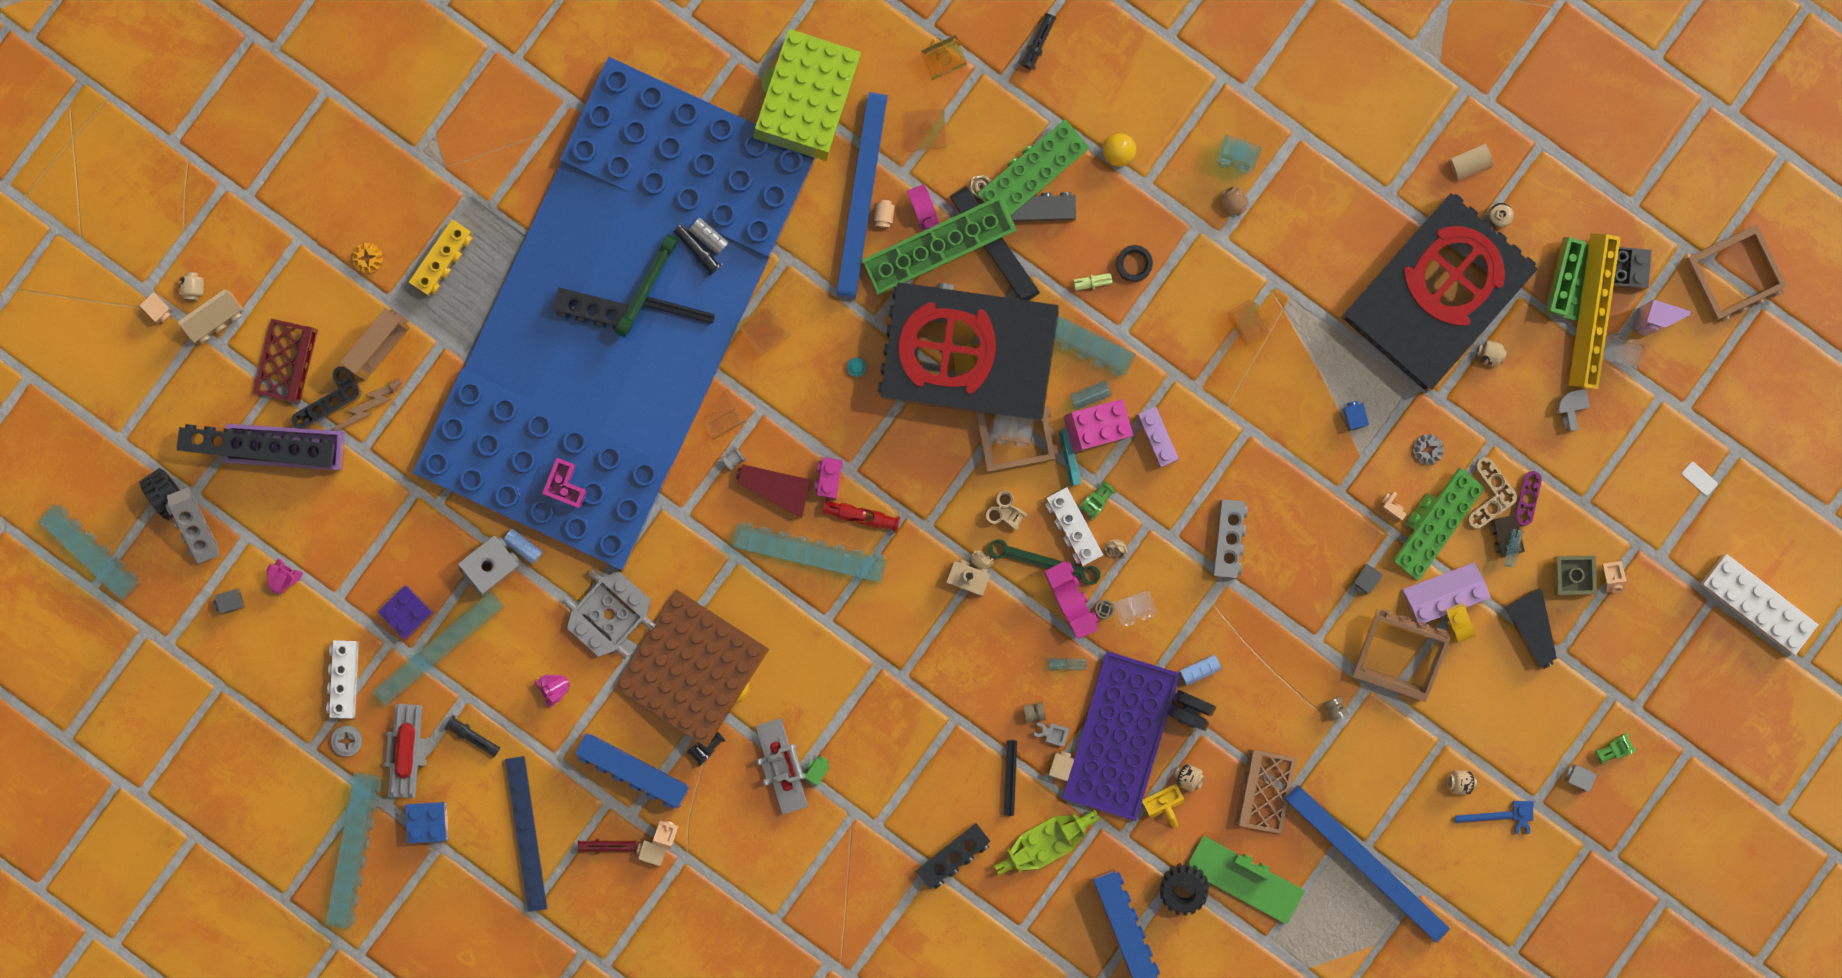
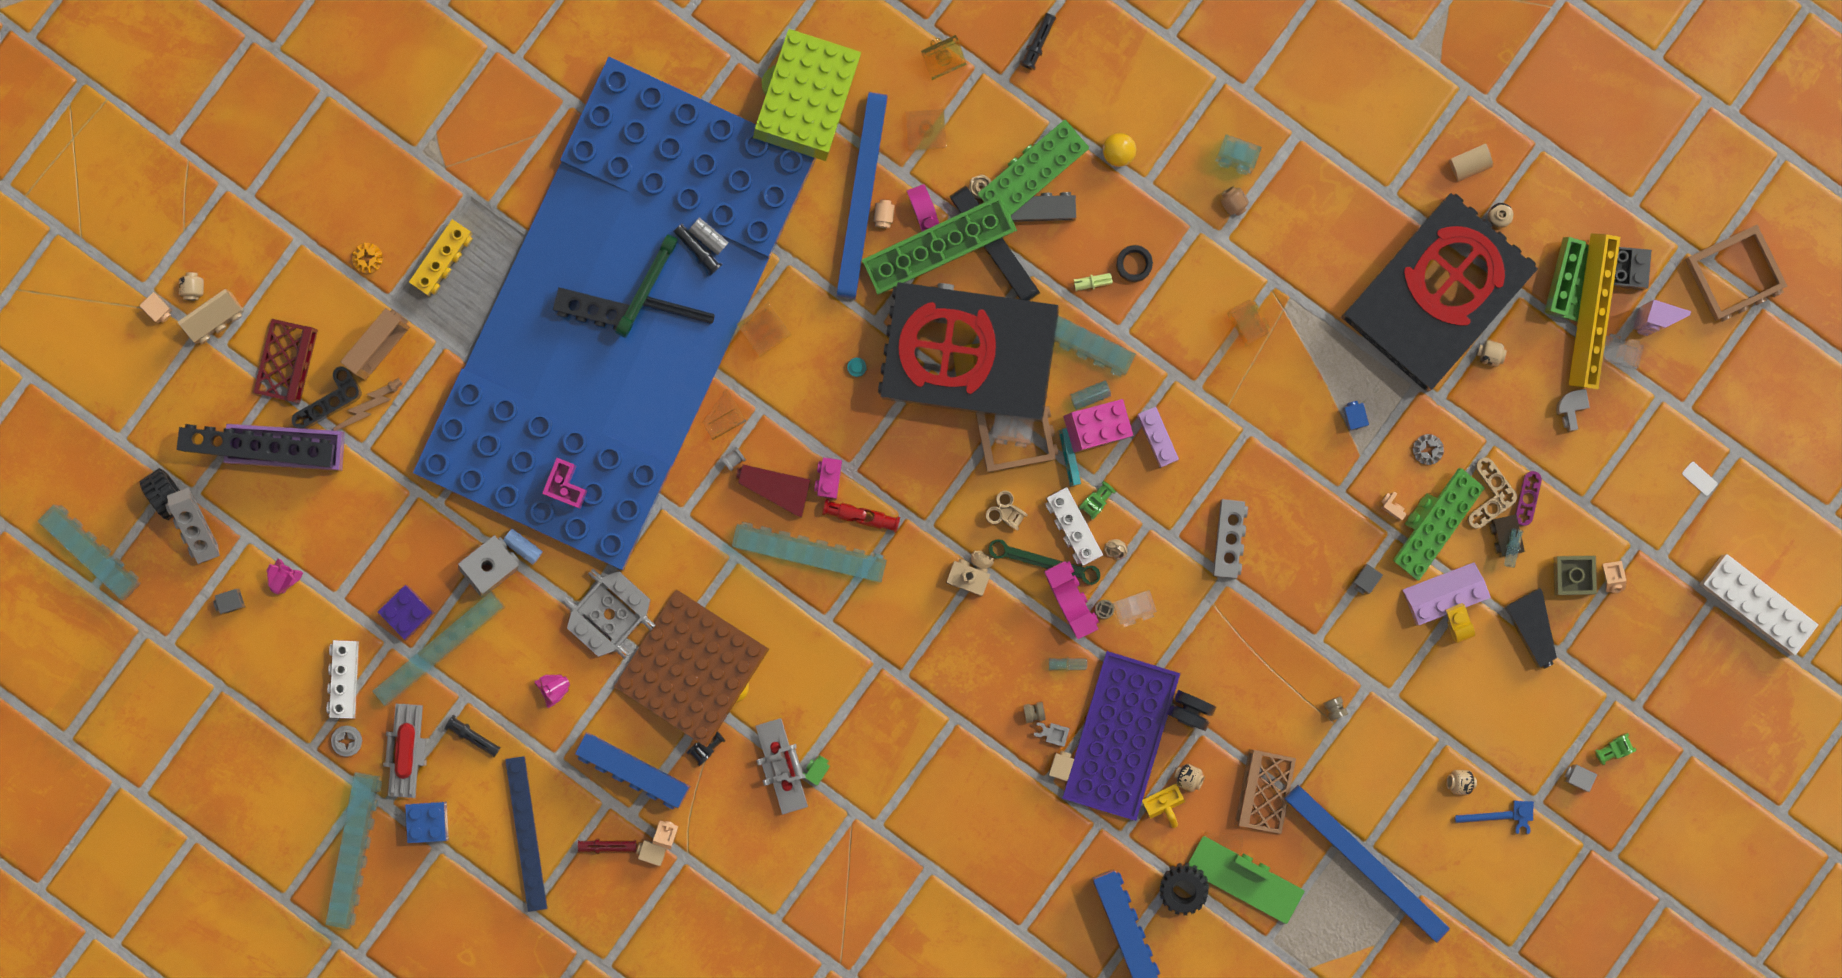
black brick [916,823,991,890] -> none
lime plate [994,809,1100,876] -> none
black axle [1004,740,1017,816] -> none
light blue axle [1180,654,1222,686] -> none
medium nougat window [1353,609,1450,702] -> none

